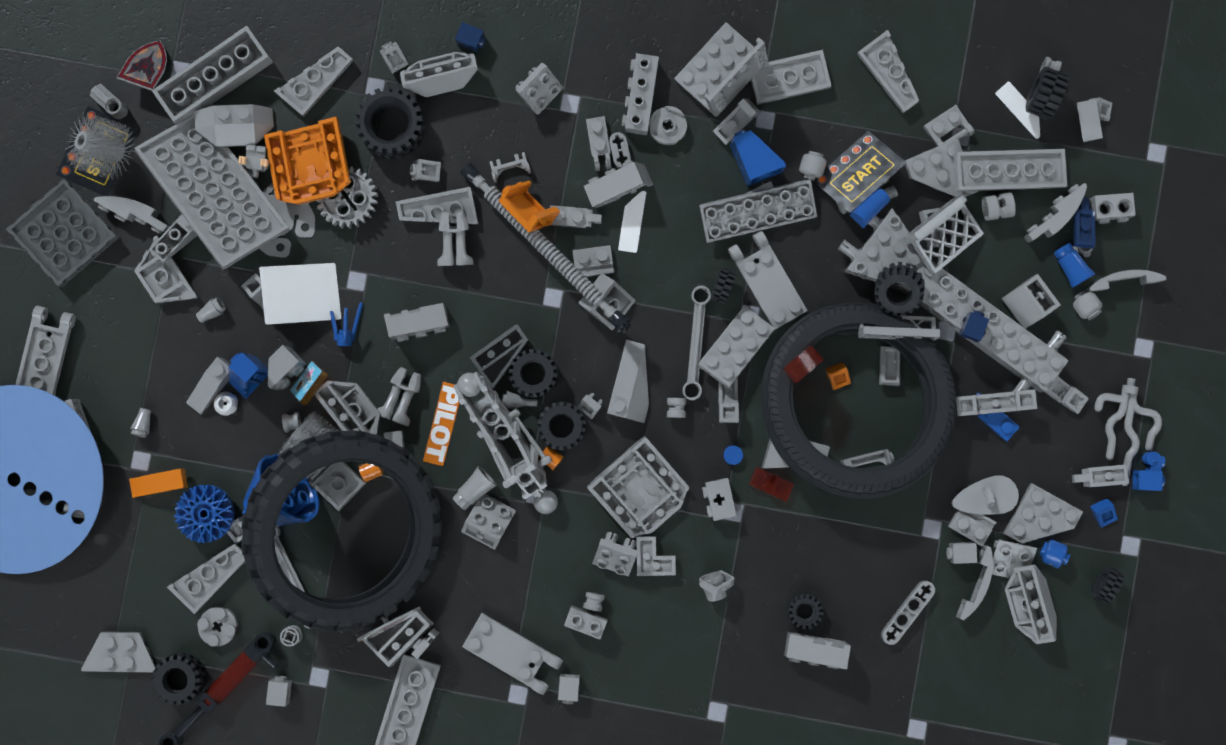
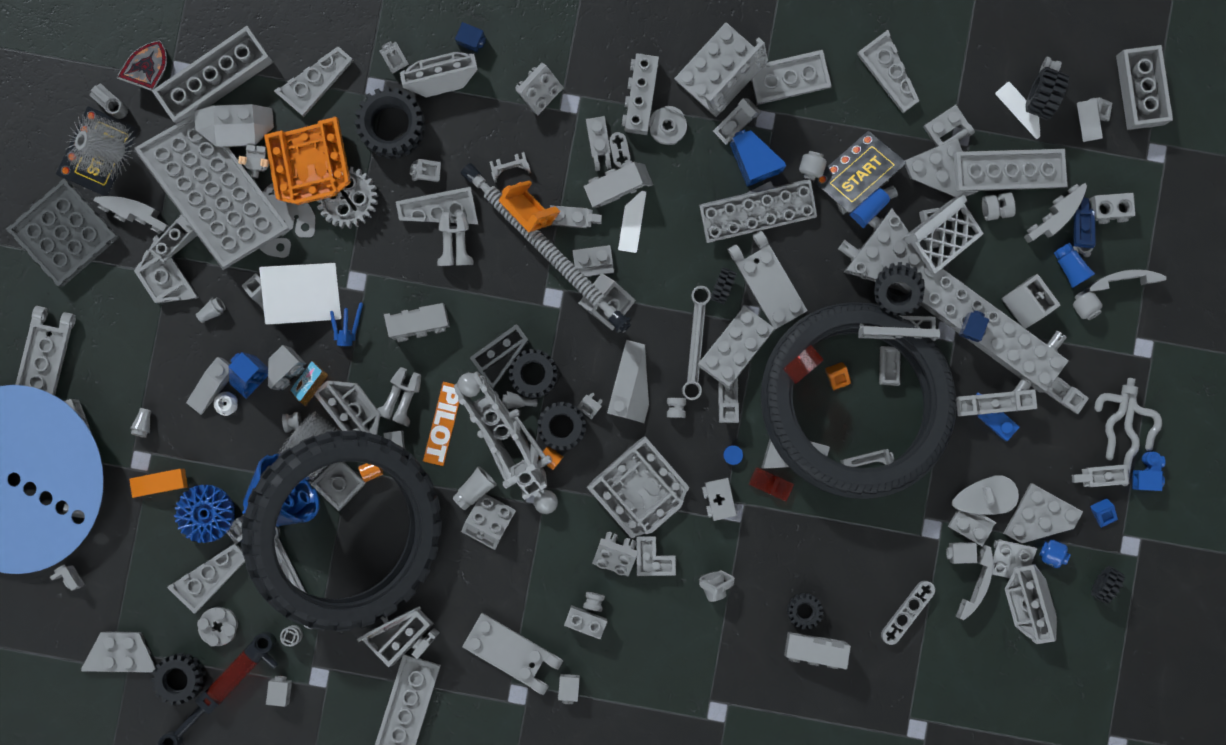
none -> light grey bracket [50,565,85,591]
none -> light grey brick [1116,45,1173,130]

